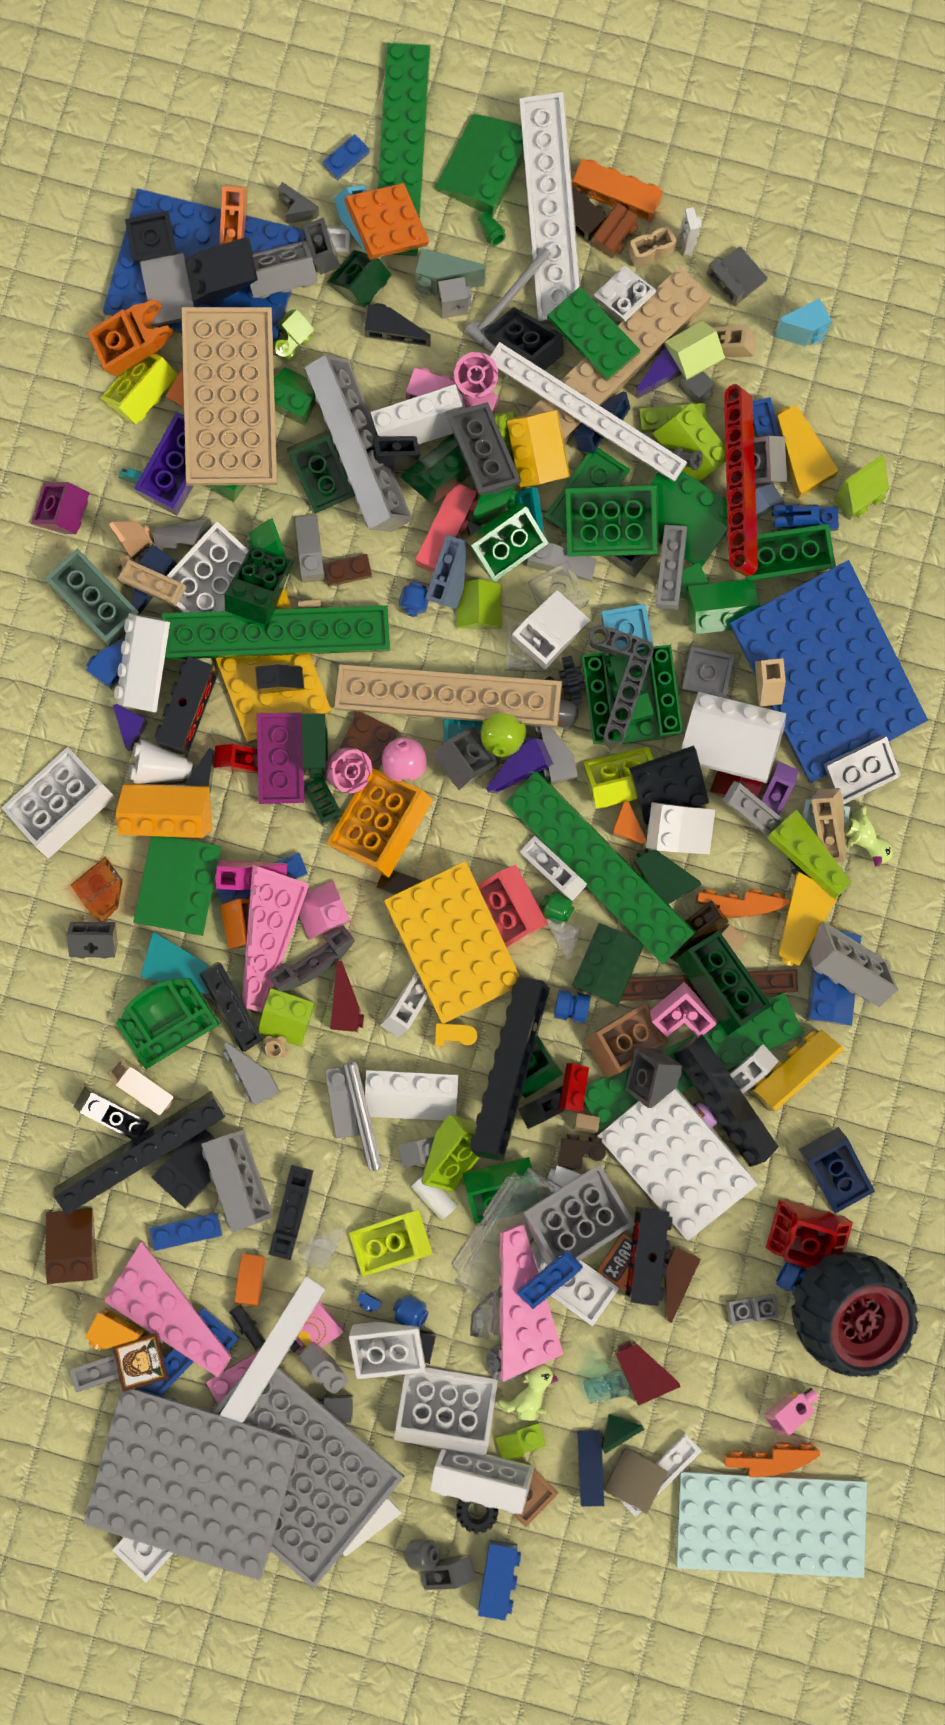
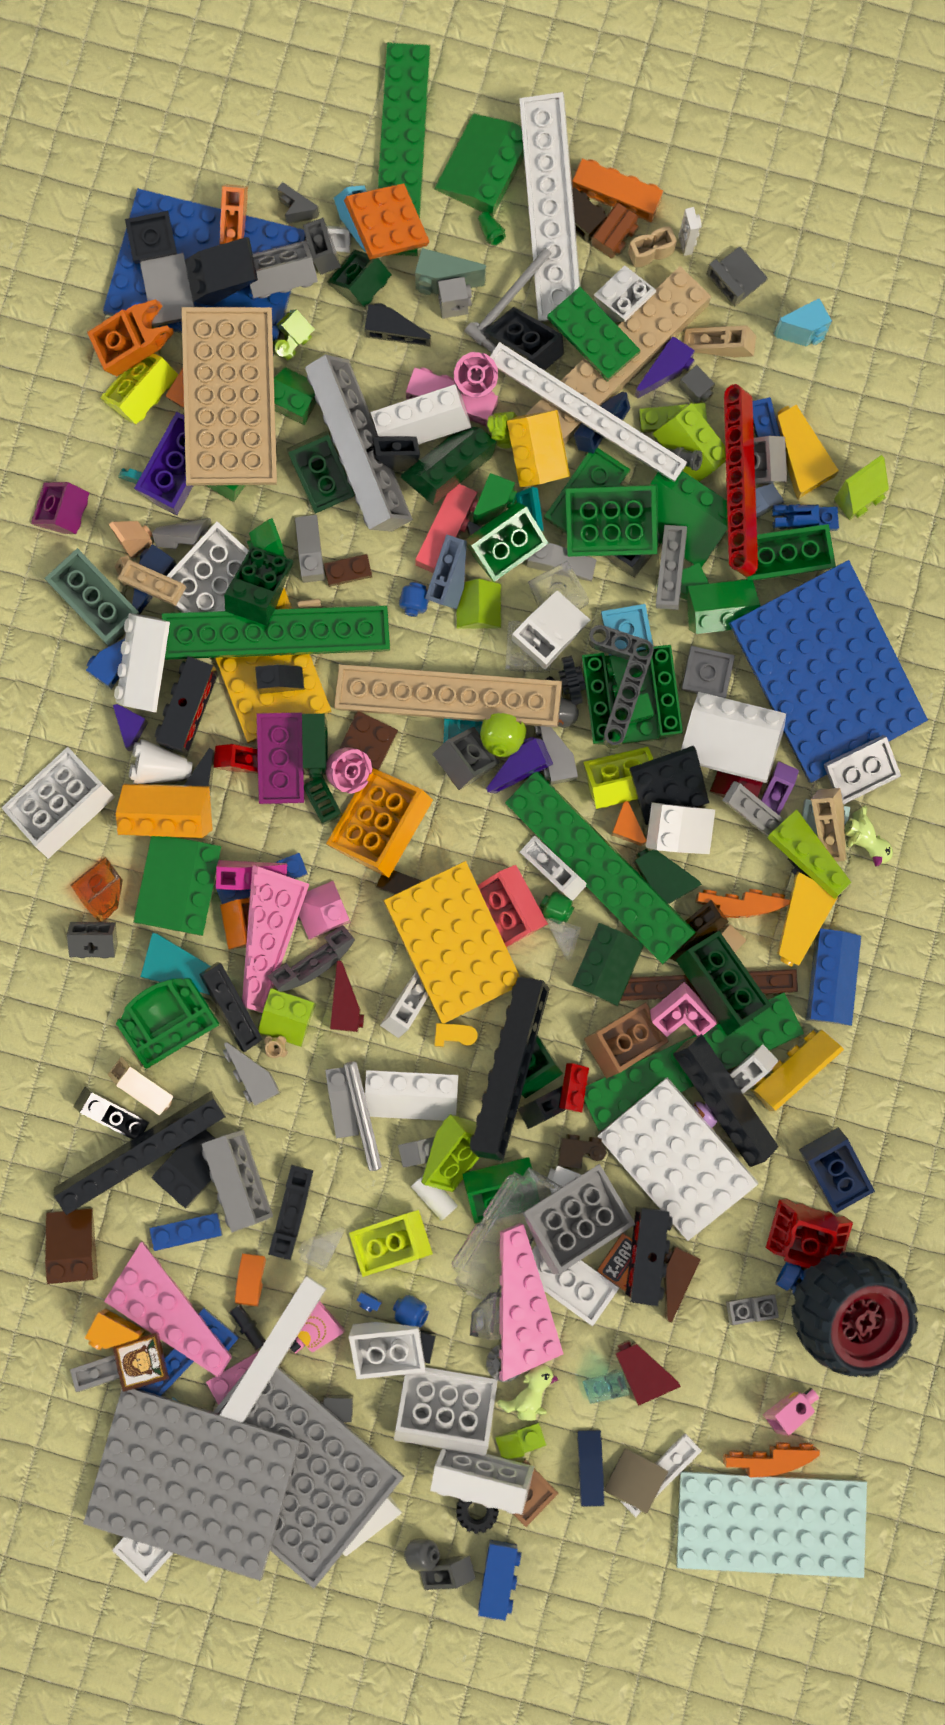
light grey brick [299,1344,348,1393] -> none
blue plate [323,134,370,181] -> none
bright pink cylinder [382,737,427,782] -> none
dark grey slope [446,402,521,495] -> none
blue tile [517,1250,583,1309] -> none
blue wheel [554,989,590,1024] -> none
tan slope [573,1113,600,1134] -> none
dark green slope [602,1414,645,1454] -> none
dark grey slope [625,1047,682,1108] -> none
yellowish green slope [664,320,725,380] -> none
tan slope [755,658,786,707] -> none
light grey slope [809,921,898,1007] -> none

